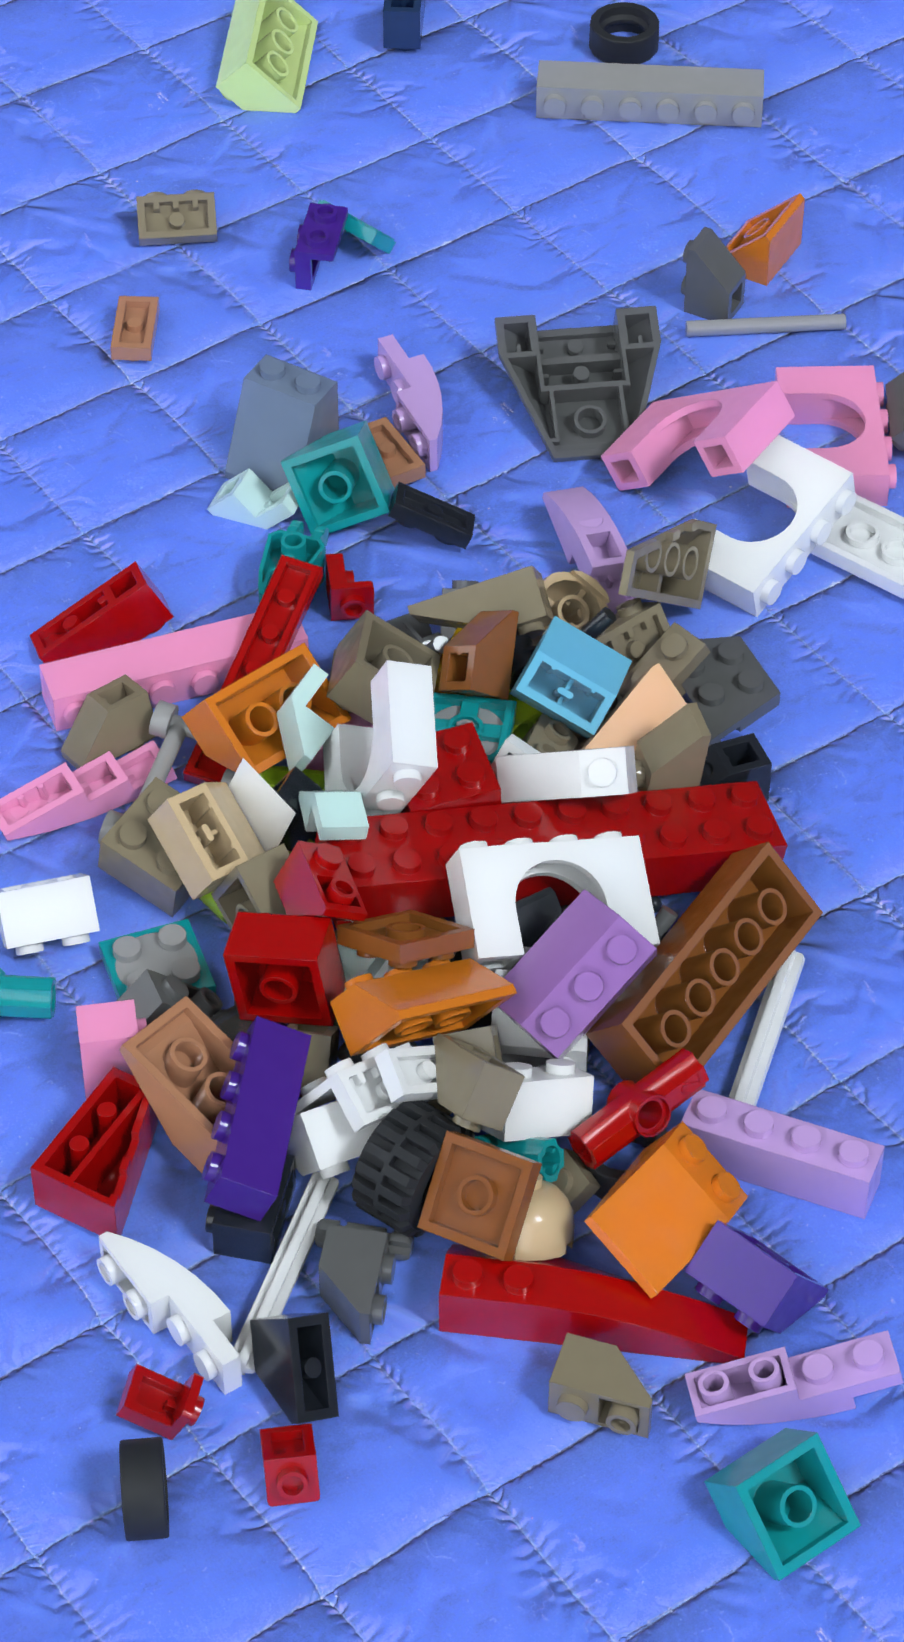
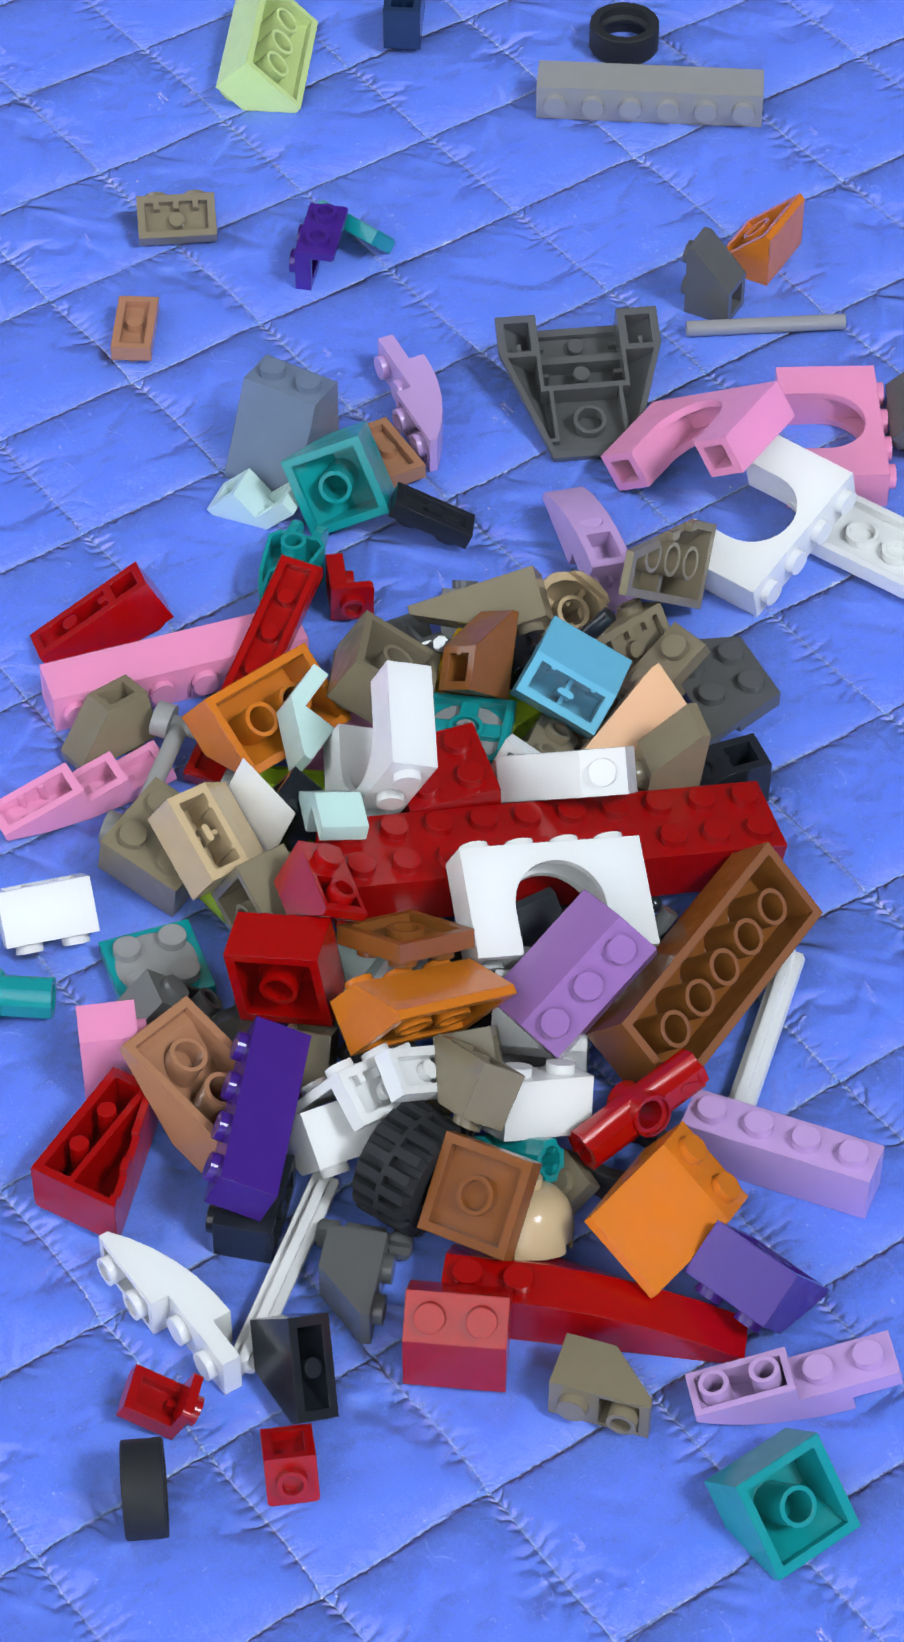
none -> slope [402,1280,514,1392]

